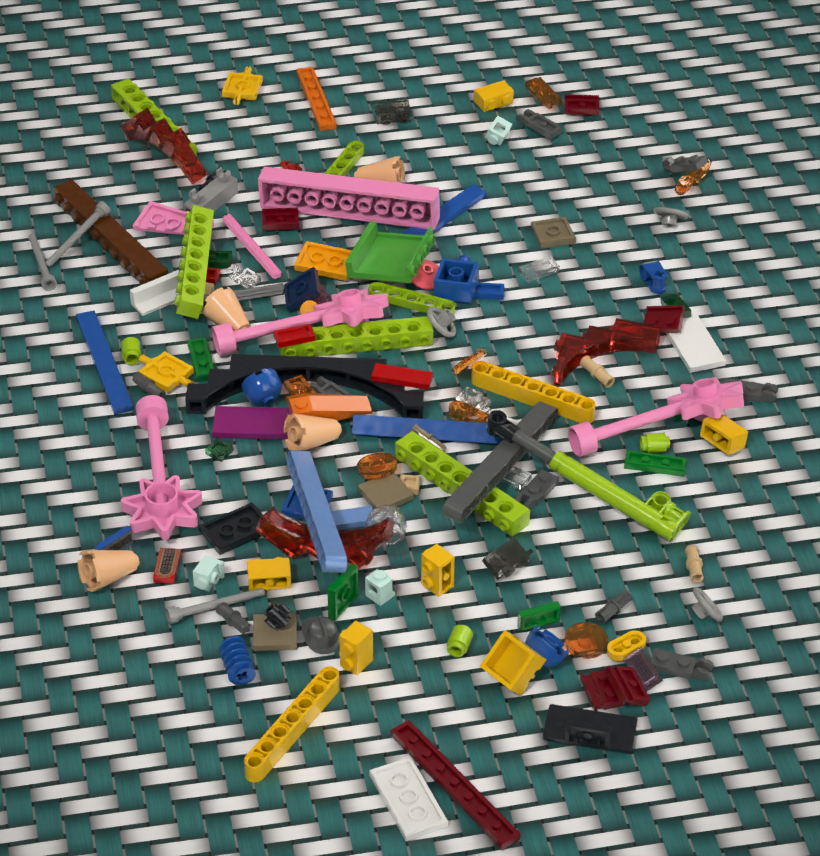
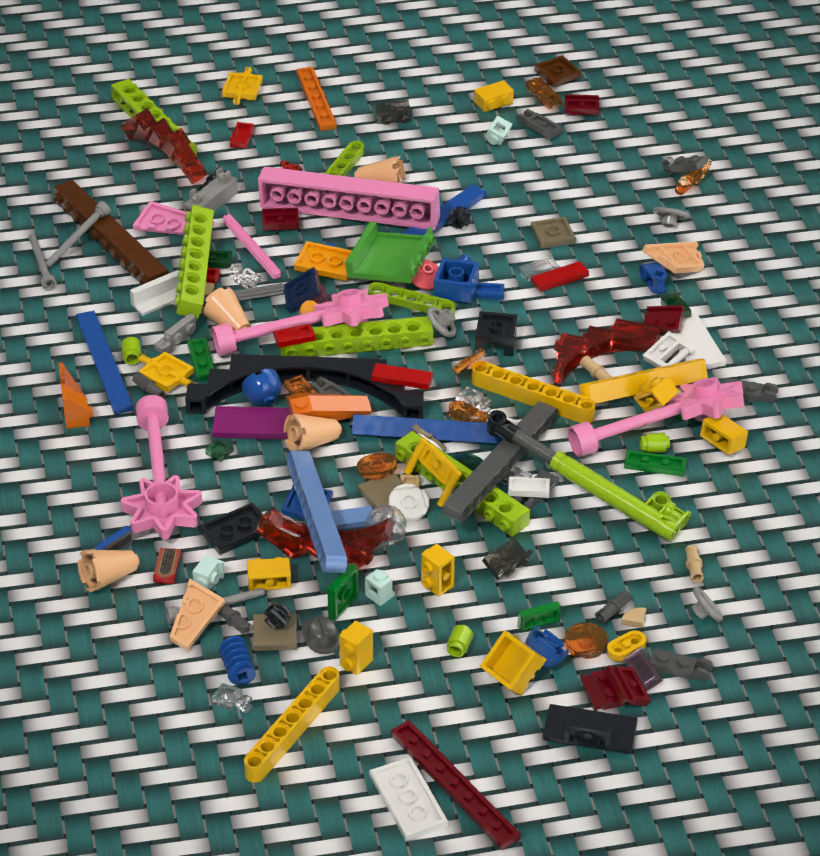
none -> orange wedge [58,362,93,429]
none -> light grey hinge [154,313,196,354]
none -> light nougat wing [170,579,225,651]
none -> clear plate [212,683,253,713]
none -> red tile [230,122,255,149]
none -> white tile [388,484,429,522]
none -> yellow plate [404,438,462,507]
none -> black gear [448,206,471,229]
none -> clear green gear [455,453,483,471]
none -> black panel [475,311,518,356]
none -> white tile [508,477,550,498]
none -> red tile [531,261,589,292]
none -> reddish brown plate [534,55,581,87]
none -> yellow beam [578,359,708,404]
none -> tan tile [621,608,646,628]
none -> yellow brick [633,376,679,412]
none -> light nougat wing [642,241,705,273]
none -> white plate [643,331,695,368]

